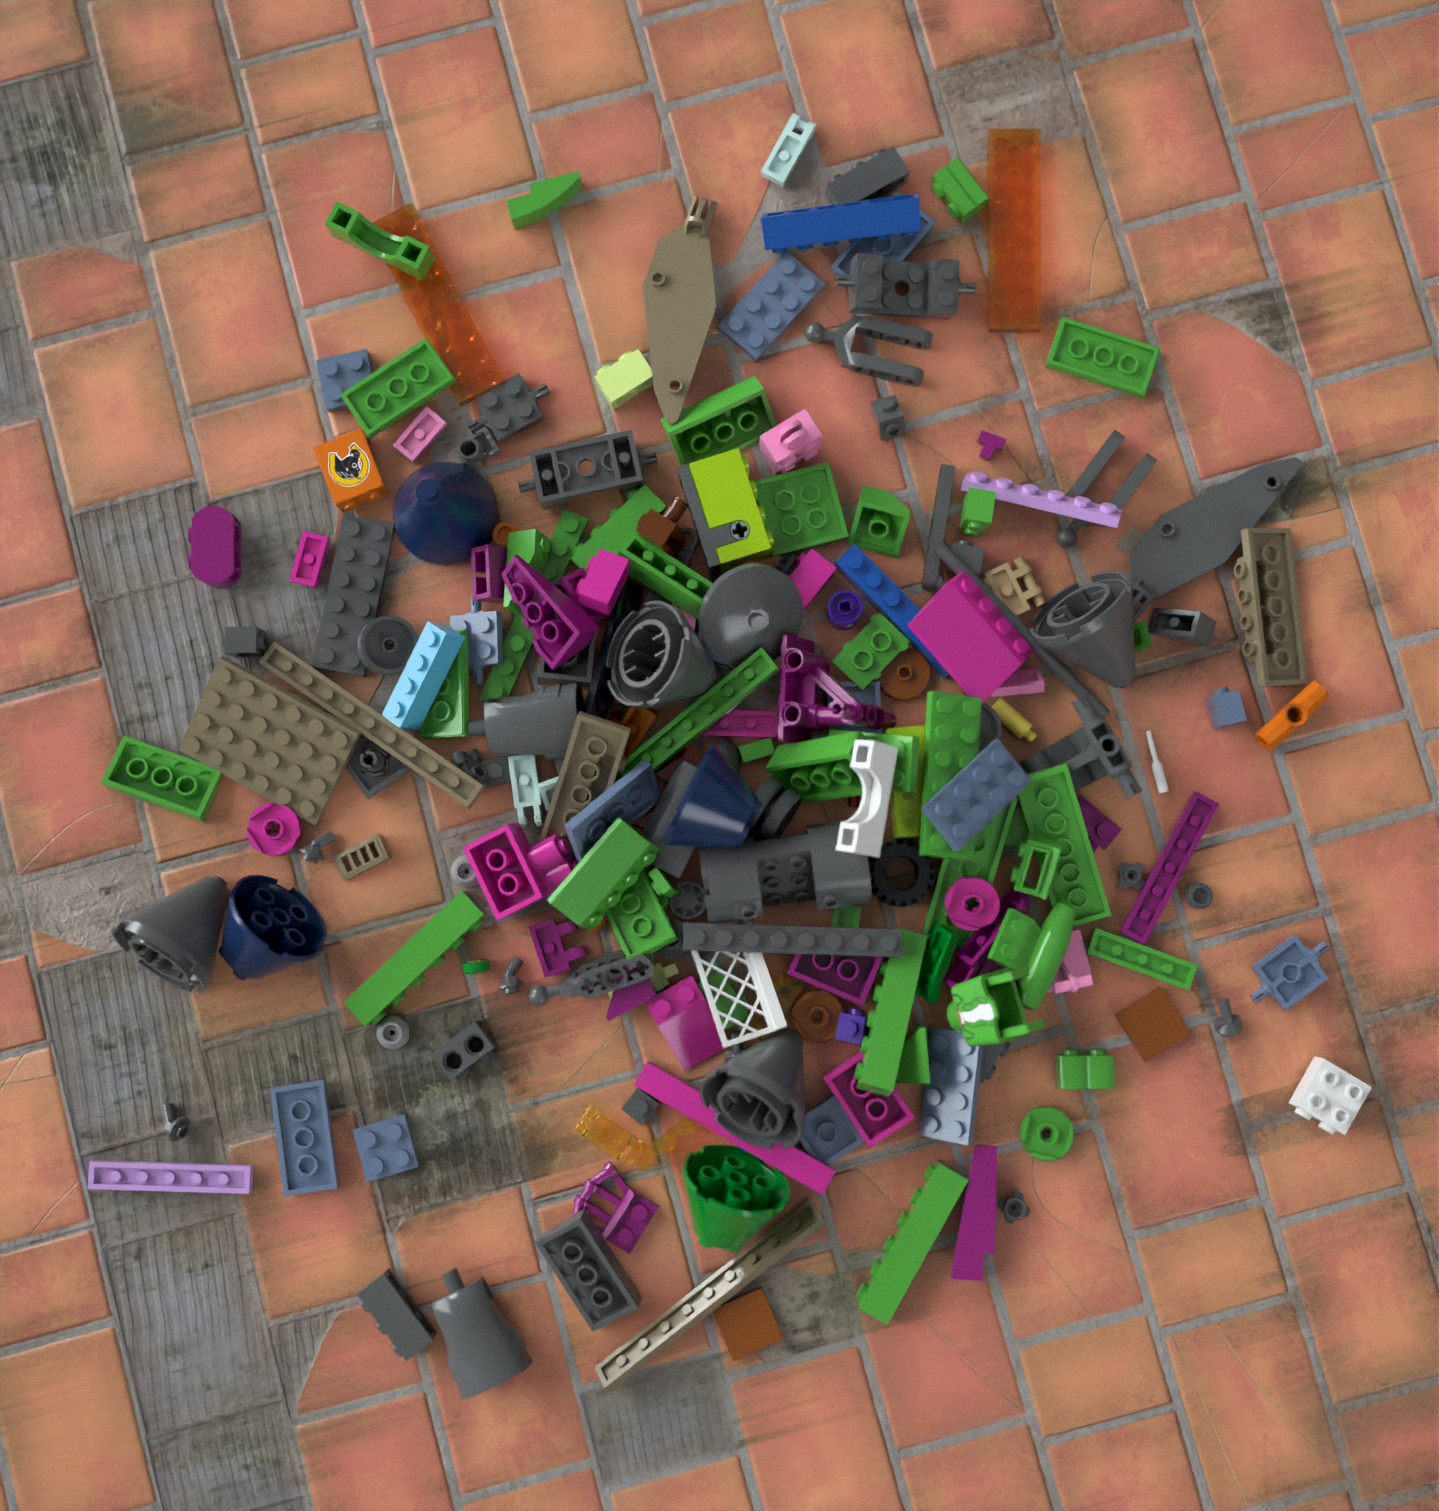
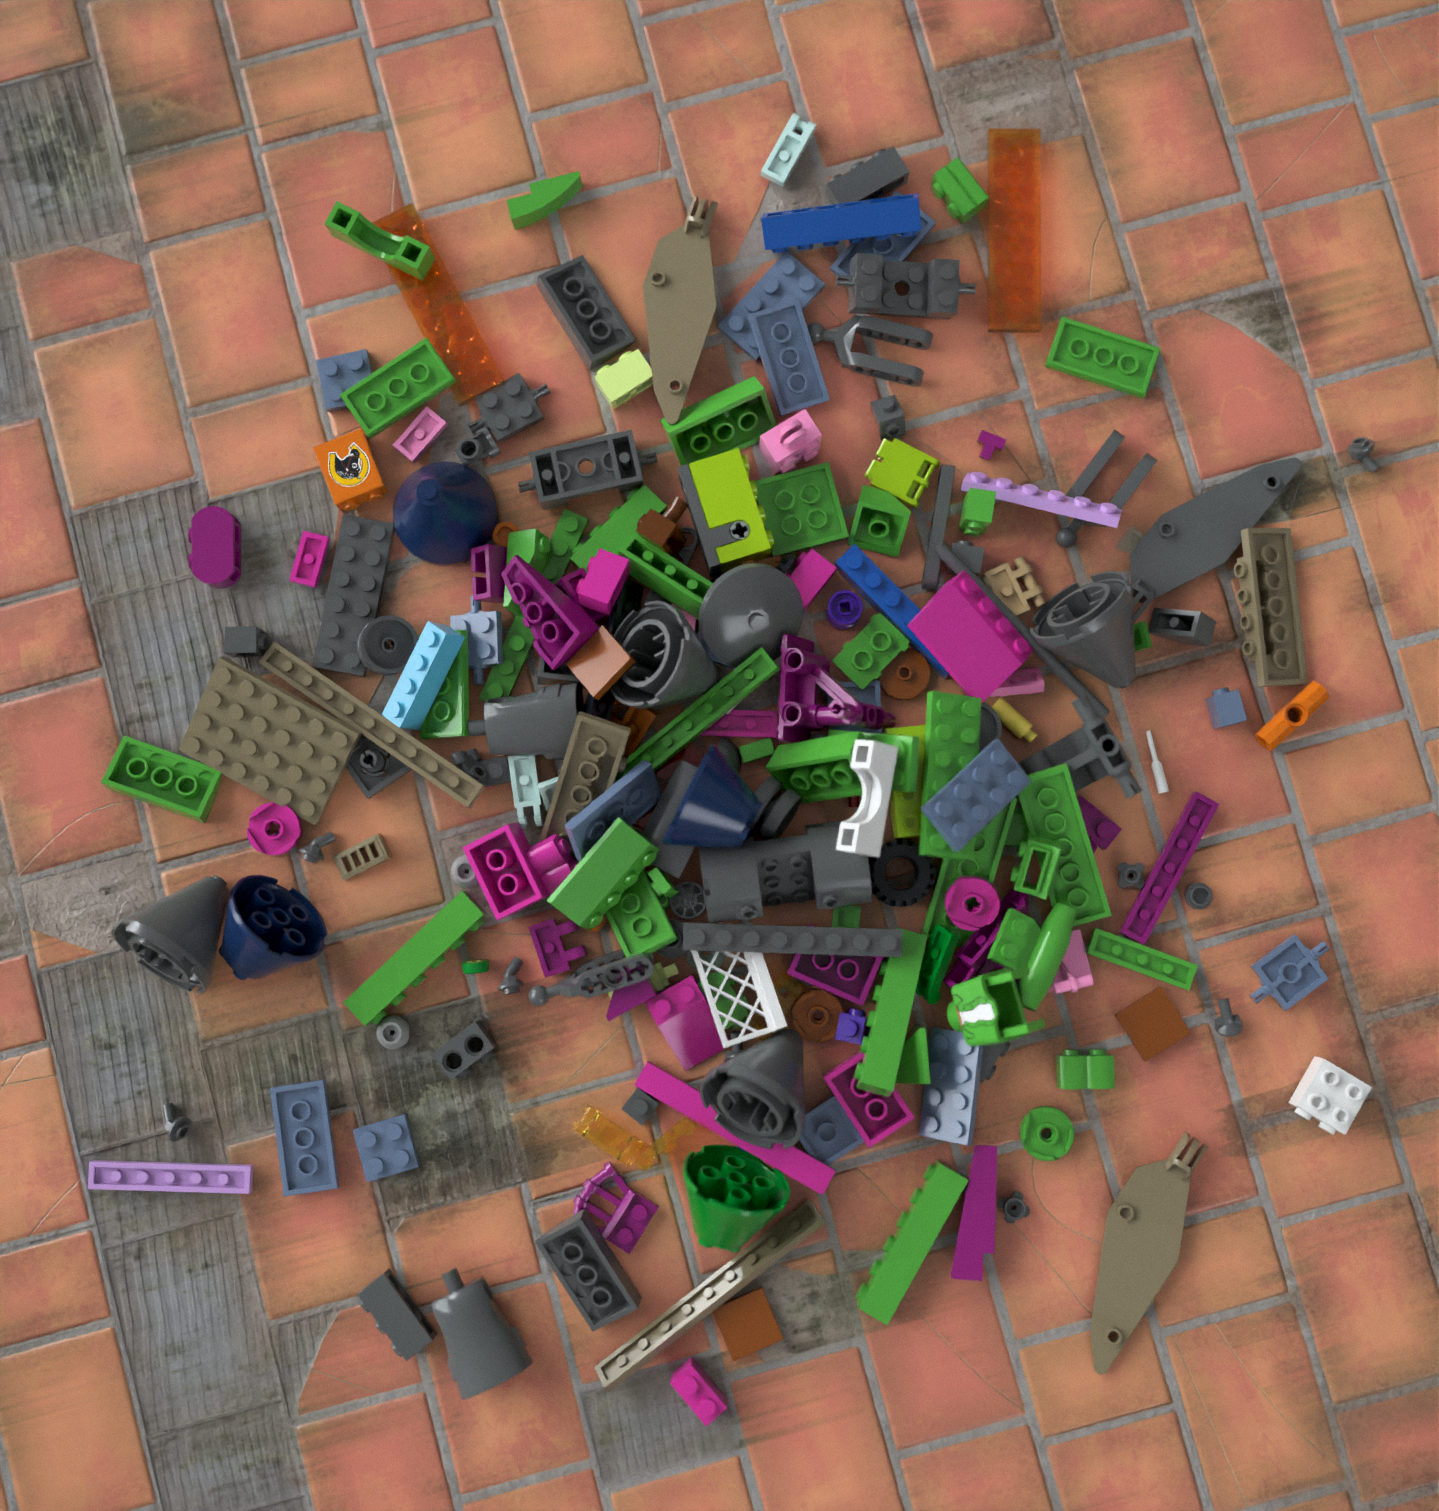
none -> dark grey slope [537,255,636,371]
none -> tile [566,625,635,700]
none -> dark pink piece [670,1356,727,1426]
none -> sand blue plate [748,299,830,417]
none -> lime plate [864,438,941,509]
none -> dark tan wing [1090,1131,1209,1374]
none -> dark grey plate [1347,437,1380,474]

